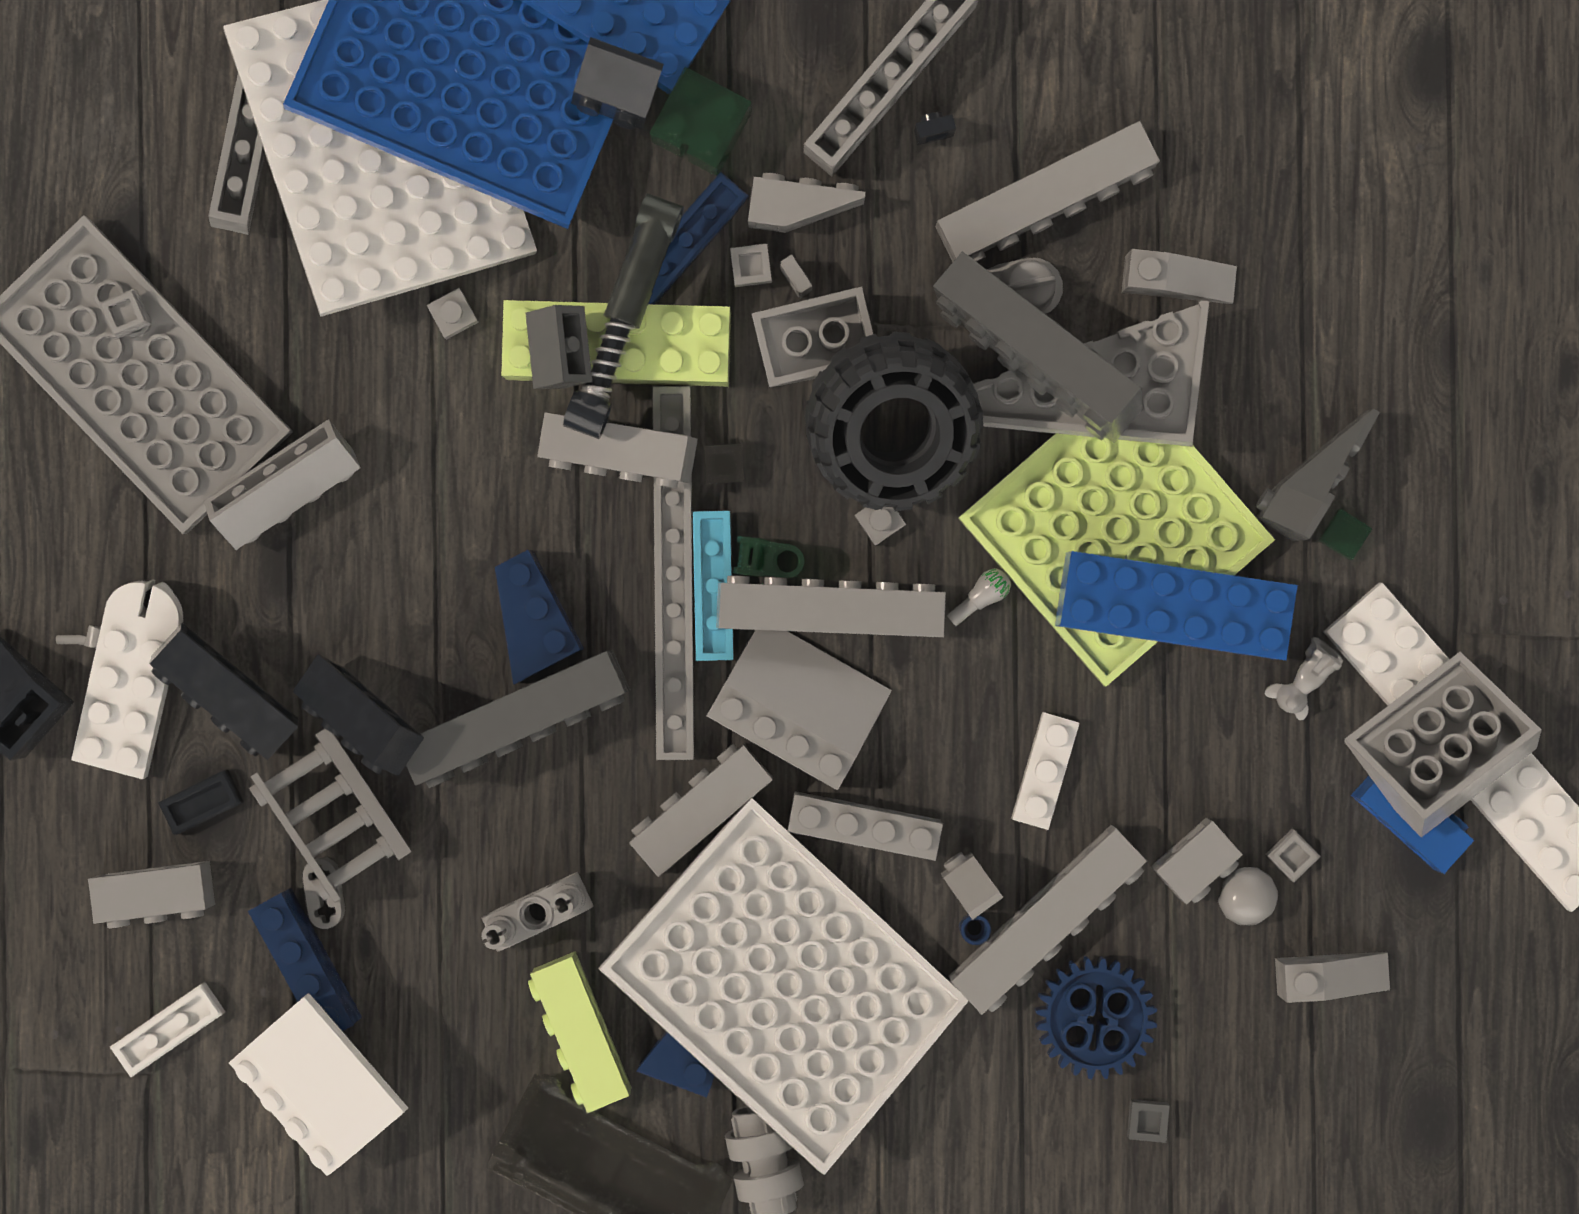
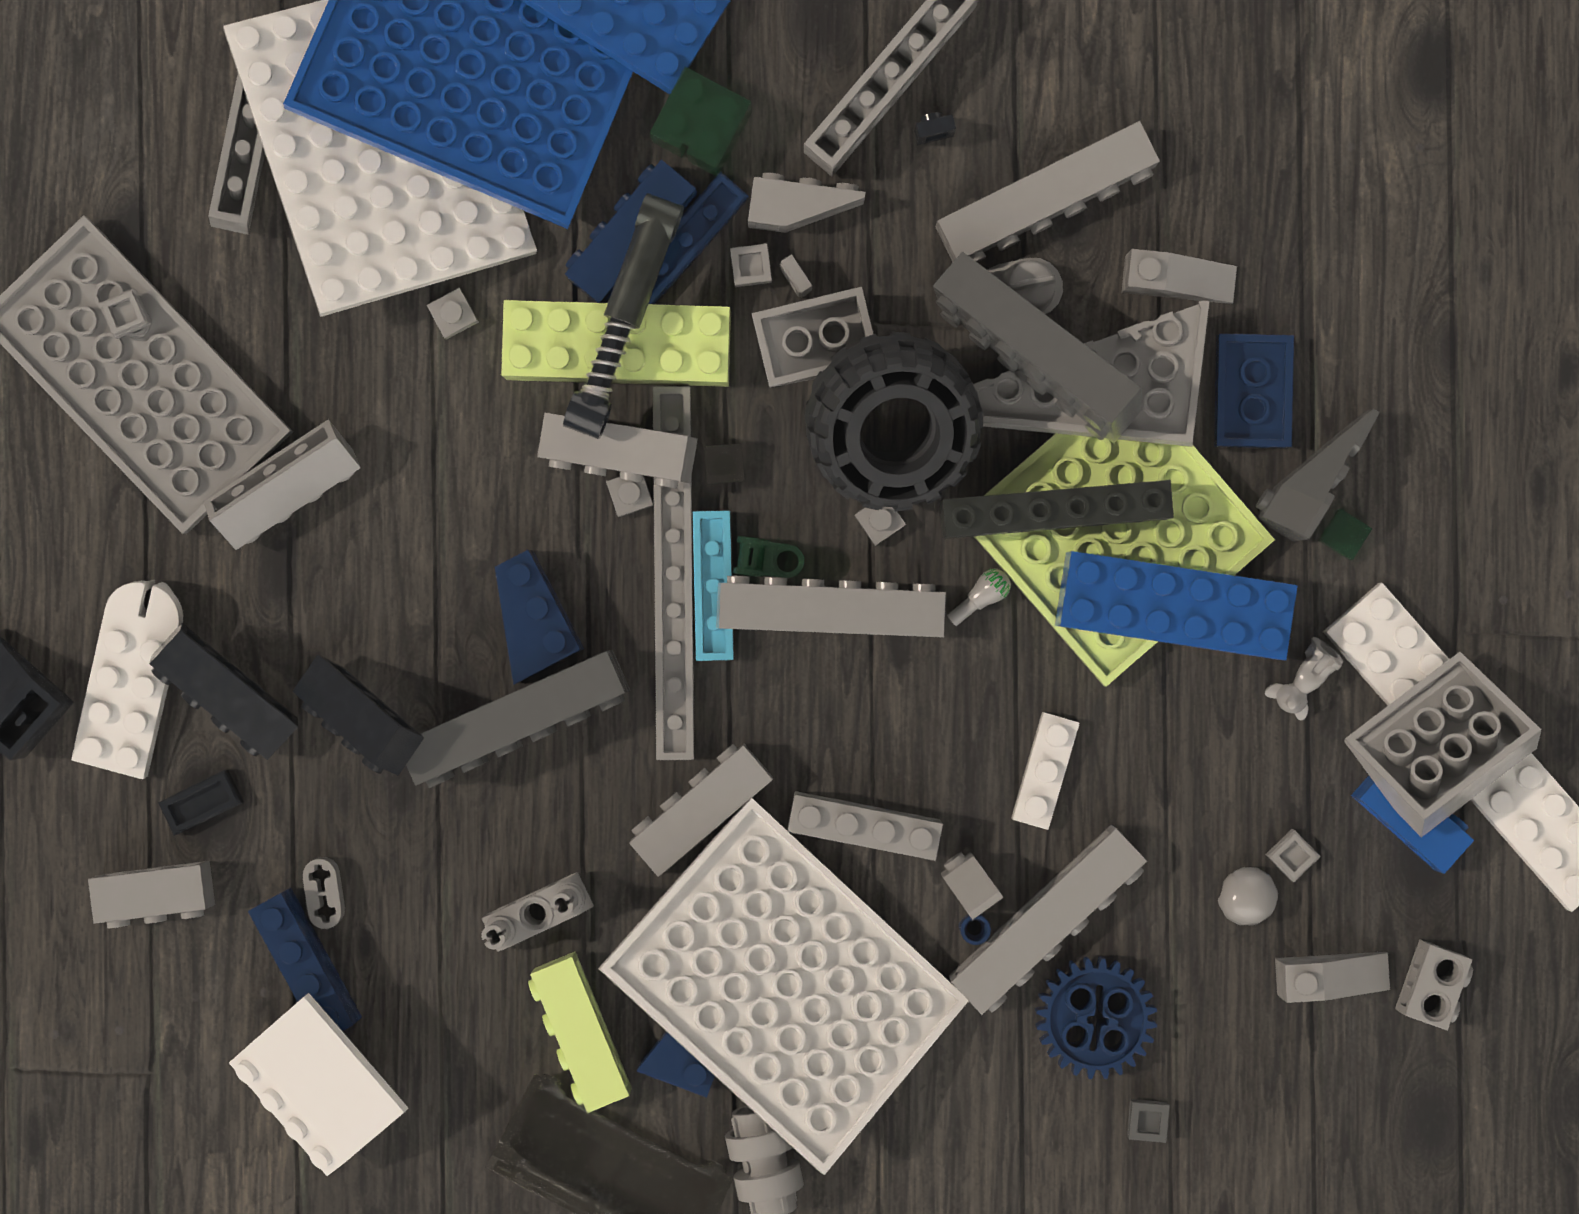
light grey hand [56,625,101,648] -> none
white tile [110,982,226,1077] -> none
light grey fence [249,729,411,903] -> none
dark grey brick [525,305,592,389] -> none
black slope [571,37,664,129] -> none
light grey slope [707,630,892,790] -> none
light grey brick [1151,818,1243,905] -> none
none -> dark blue brick [565,159,697,303]
none -> light grey plate [606,475,654,517]
none -> pearl dark grey brick [940,480,1174,539]
none -> dark blue plate [1214,334,1294,448]
none -> light grey brick [1395,939,1473,1031]

